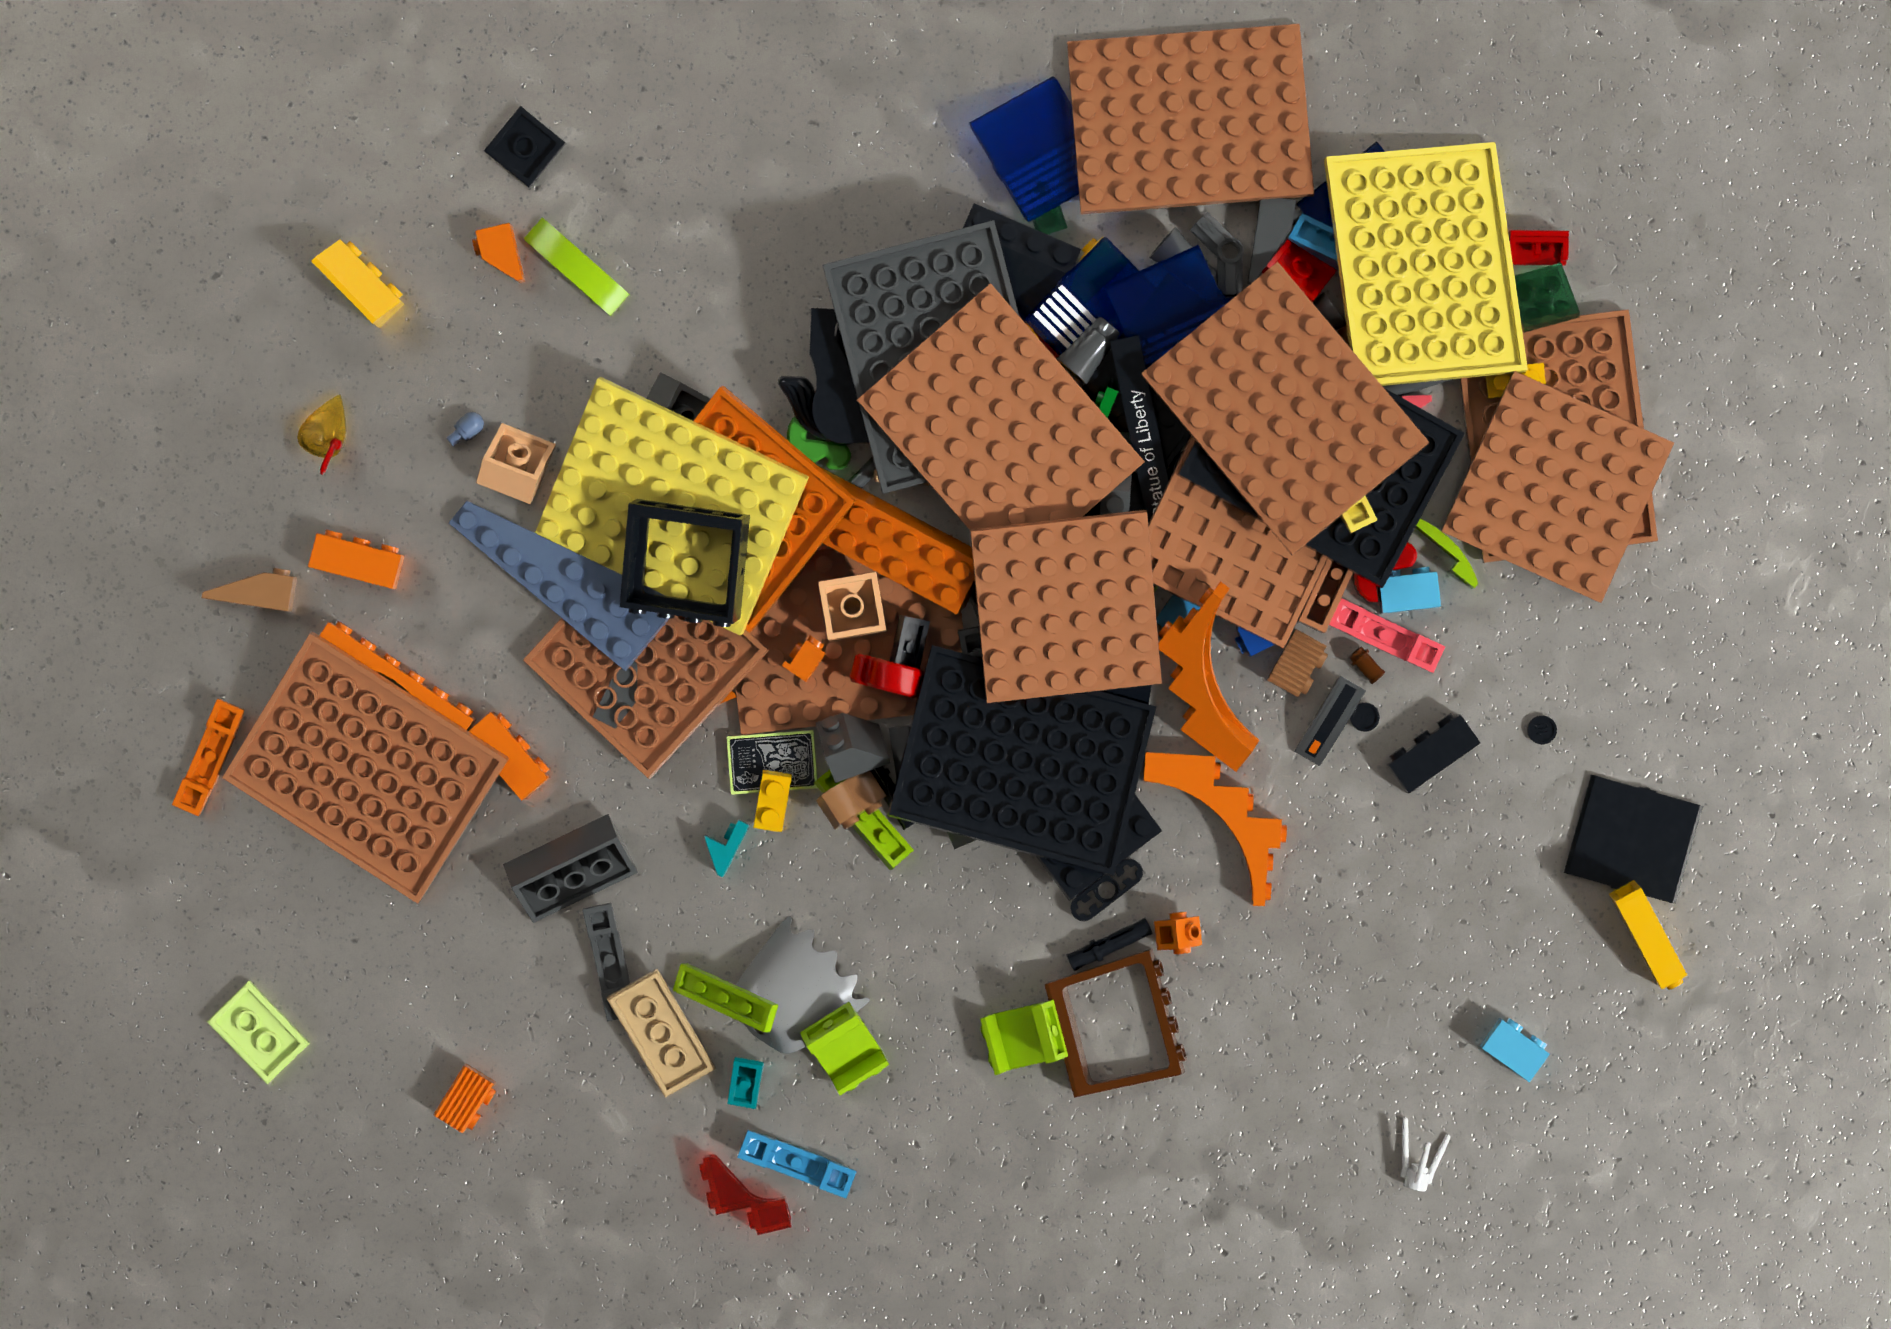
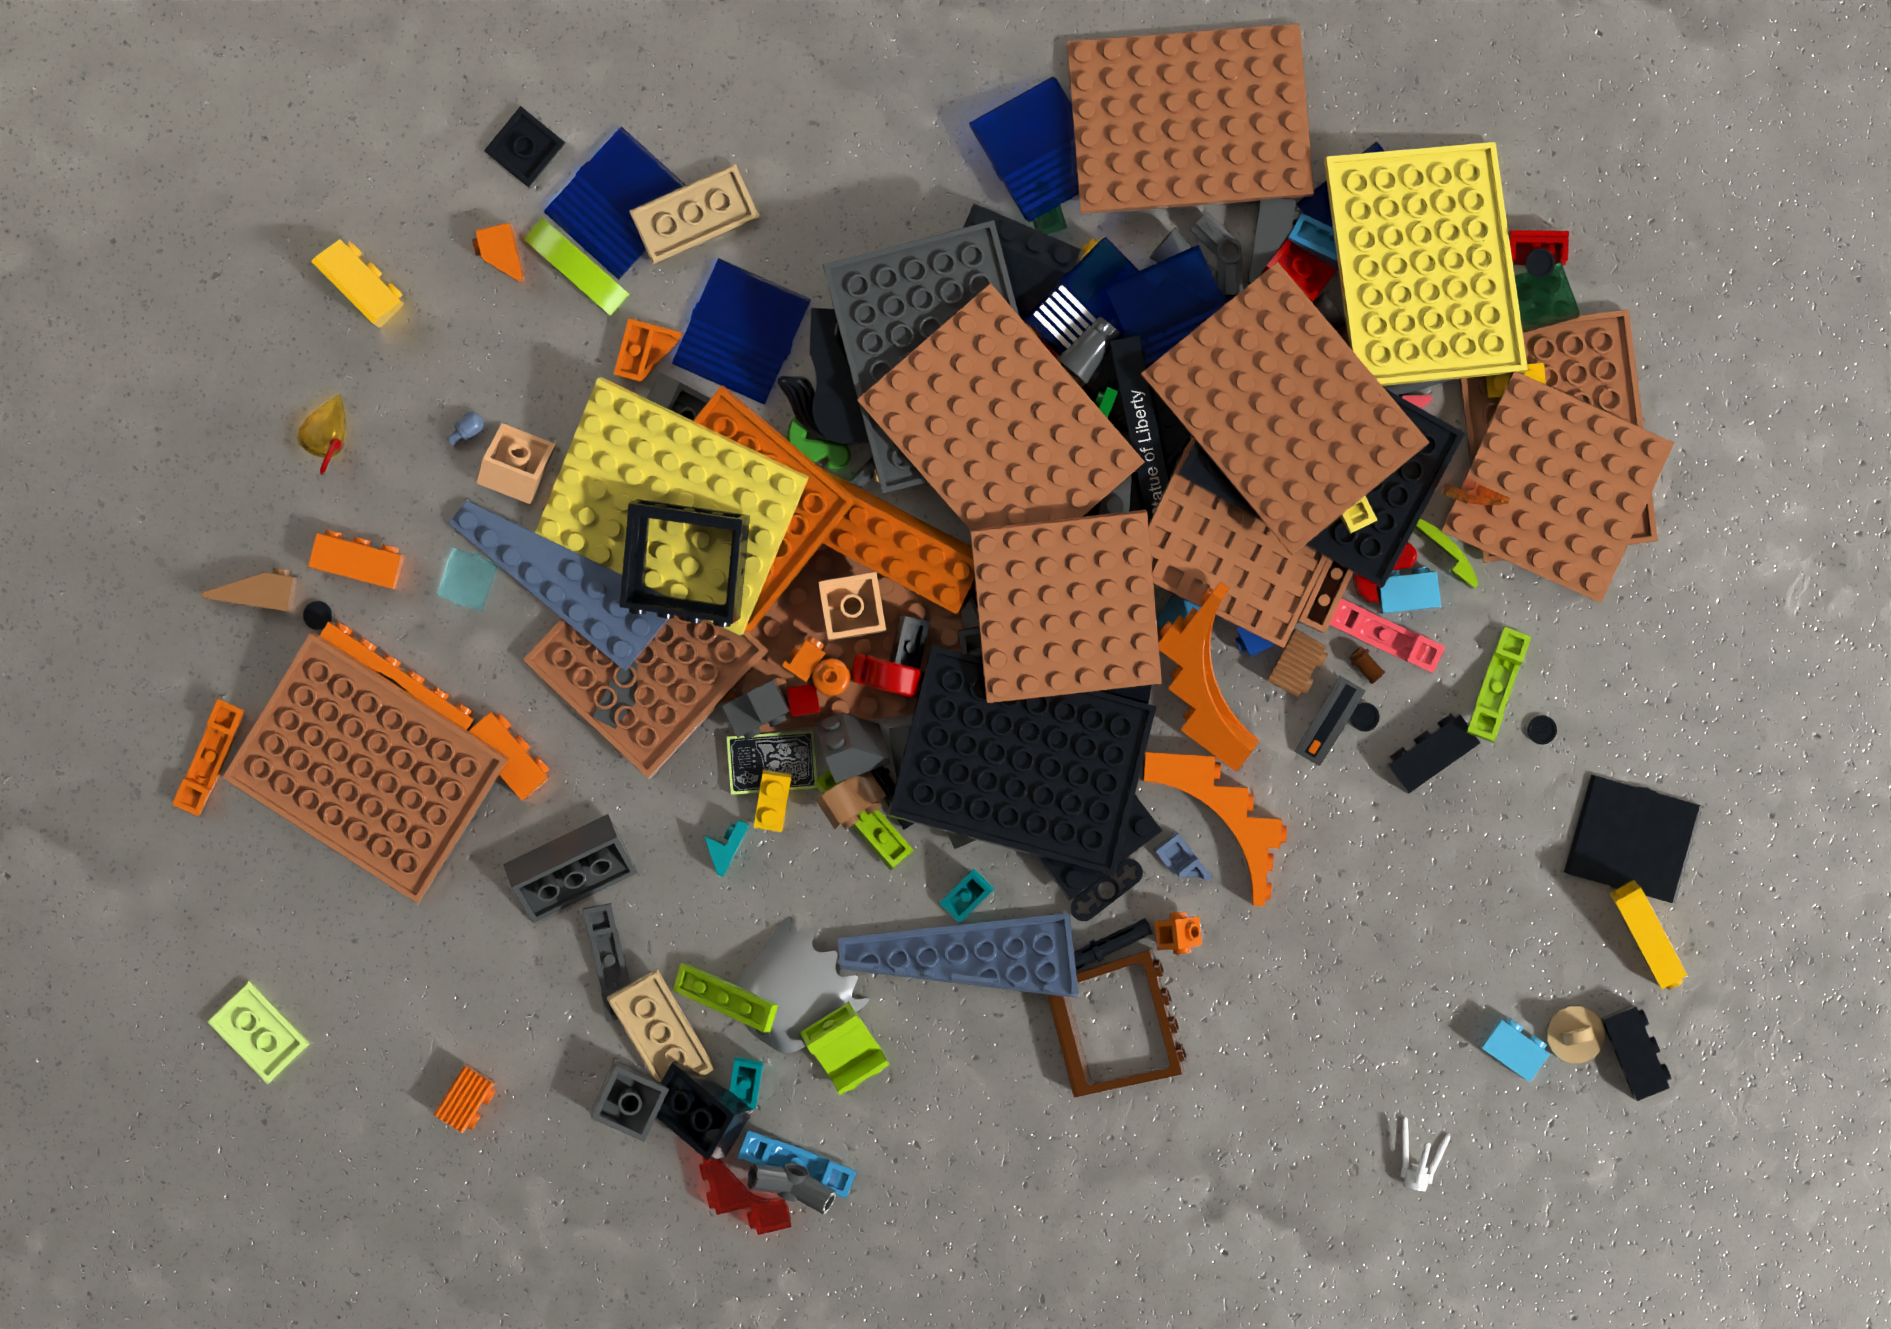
lime panel [980,1000,1068,1075] -> none
none -> black piece [303,601,333,630]
none -> clear light blue piece [437,548,498,612]
none -> clear blue piece [544,126,687,280]
none -> dark grey slope [589,1060,669,1142]
none -> orange wing [613,318,683,382]
none -> tan tile [629,164,759,264]
none -> black slope [656,1061,753,1161]
none -> clear blue piece [672,258,811,405]
none -> dark grey brick [722,680,790,740]
none -> dark grey piece [747,1163,836,1215]
none -> red slope [787,683,821,717]
none -> orange head [812,658,851,696]
none -> sand blue wing [838,913,1079,998]
none -> teal slope [939,869,994,923]
none -> sand blue slope [1154,831,1212,880]
none -> clear orange slope [1441,483,1510,505]
none -> lime slope [1466,626,1532,743]
none -> black piece [1525,248,1555,278]
none -> tan tile [1546,1005,1605,1064]
none -> black brick [1601,1005,1671,1101]

